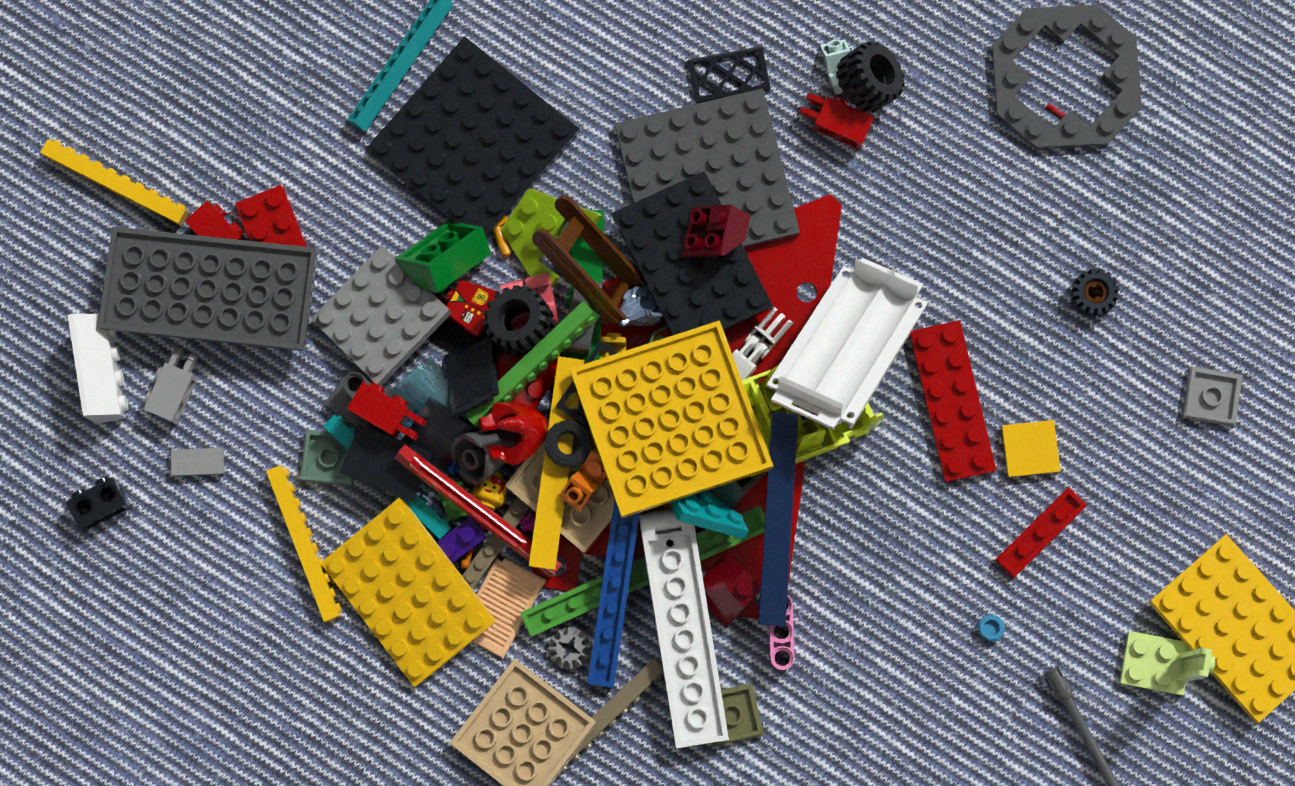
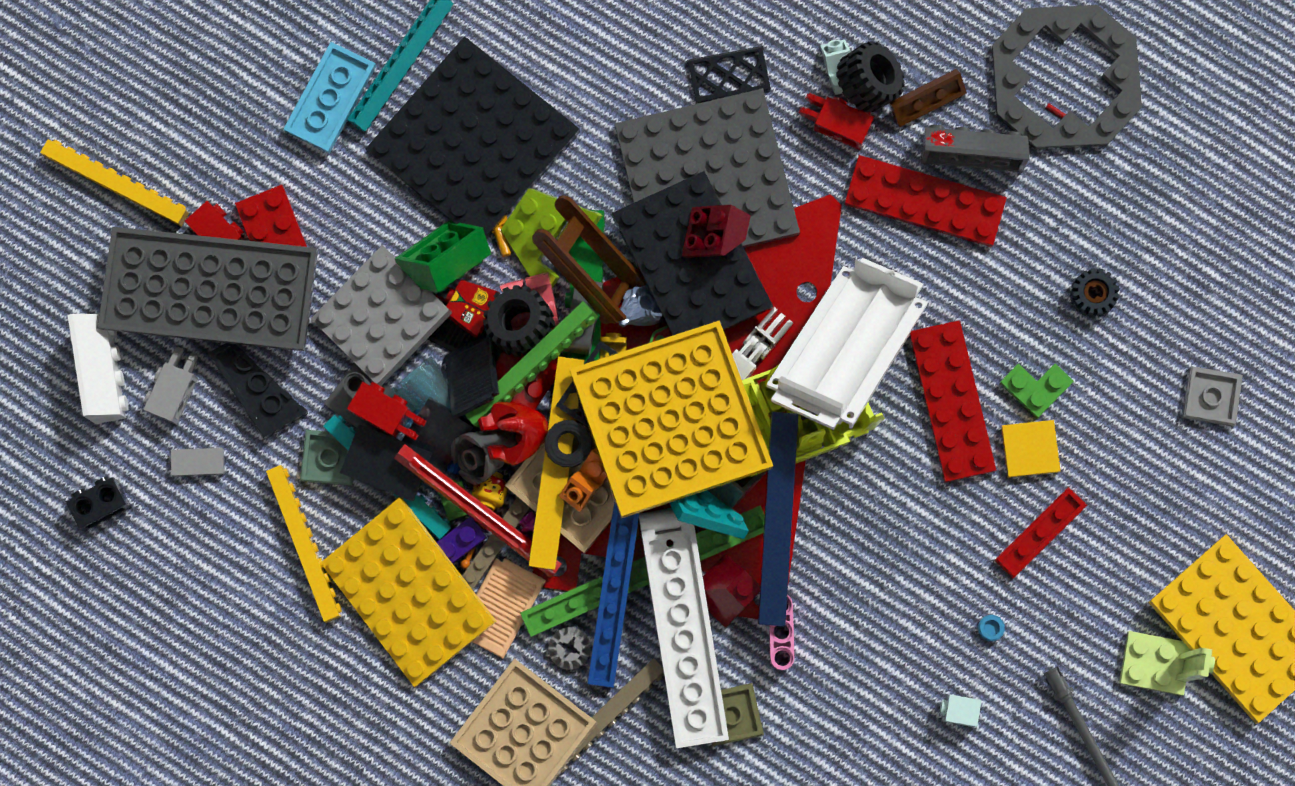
none -> black wing [209,343,308,440]
none -> medium azure plate [283,42,377,154]
none -> red plate [844,155,1007,247]
none -> reddish brown plate [889,69,967,127]
none -> dark grey slope [920,125,1029,172]
none -> light aqua brick [940,695,981,727]
none -> bright green plate [999,363,1074,419]

